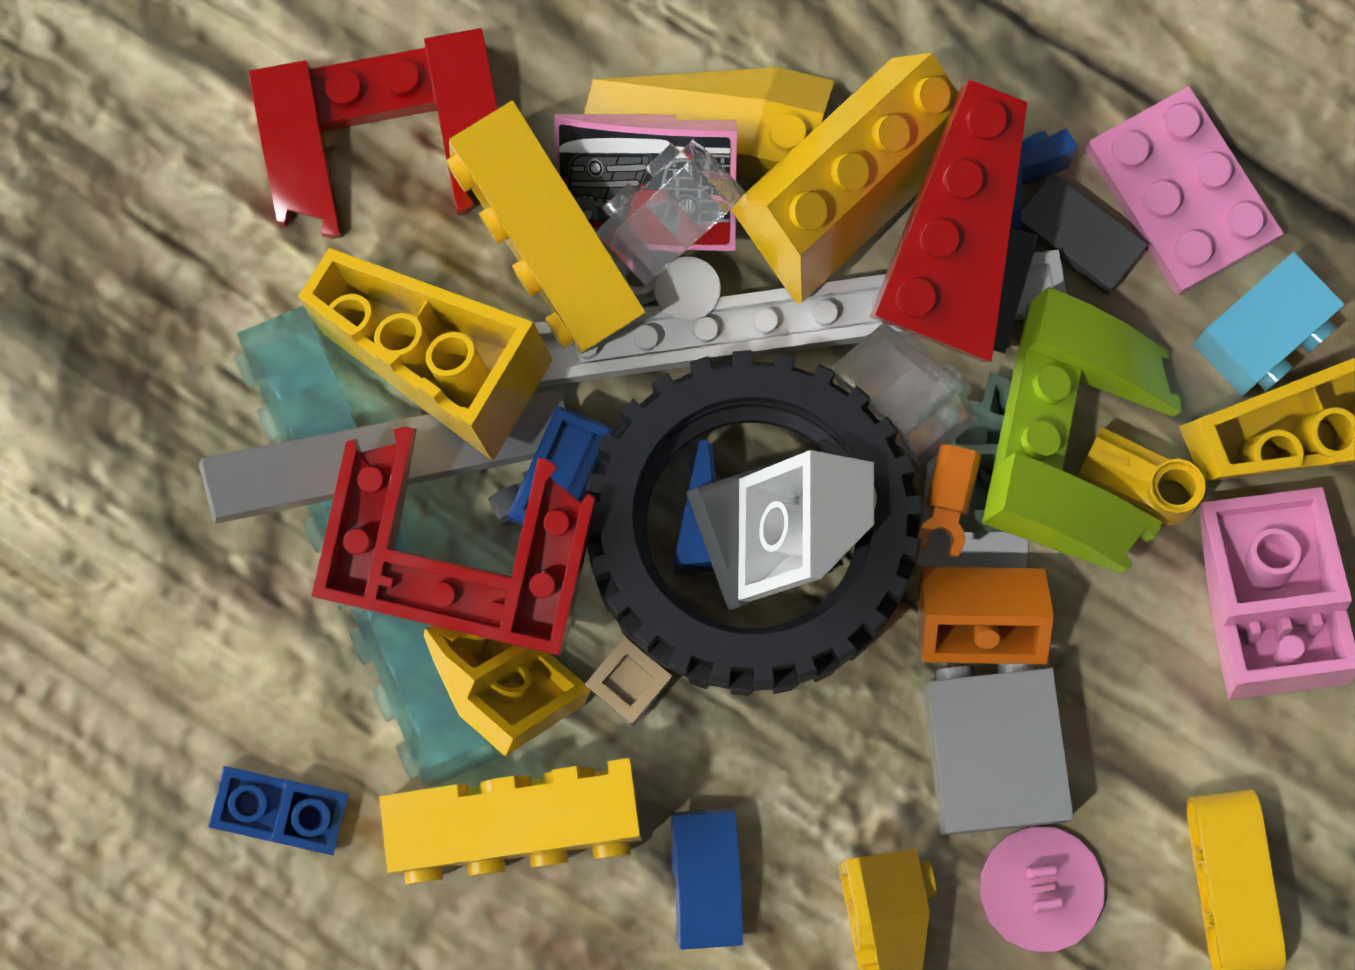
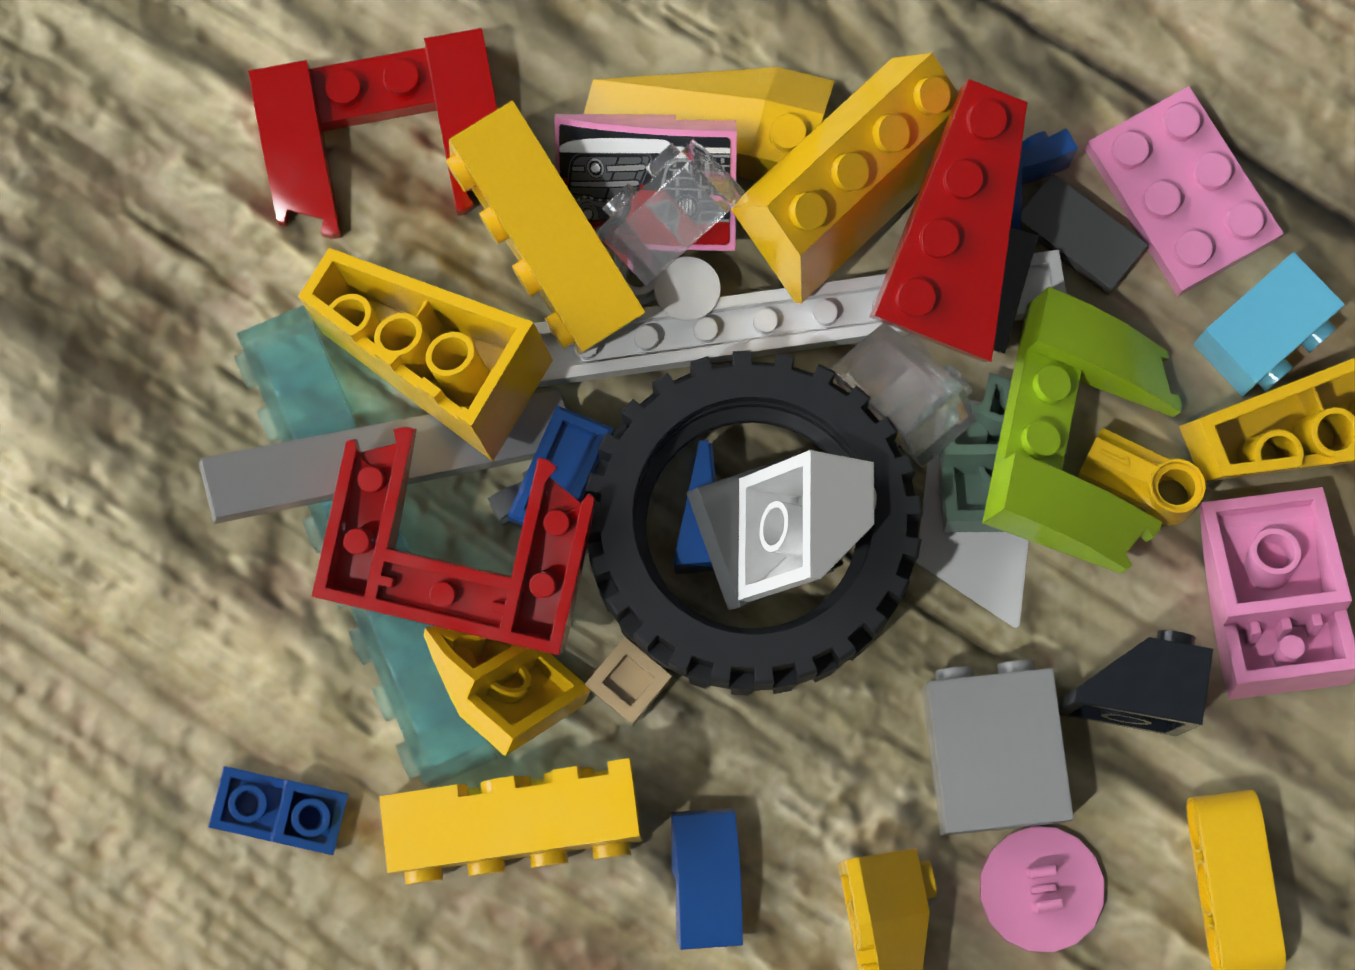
orange bar [916,444,982,558] -> none
orange brick [917,566,1054,664] -> none
none -> black slope [1058,630,1213,736]

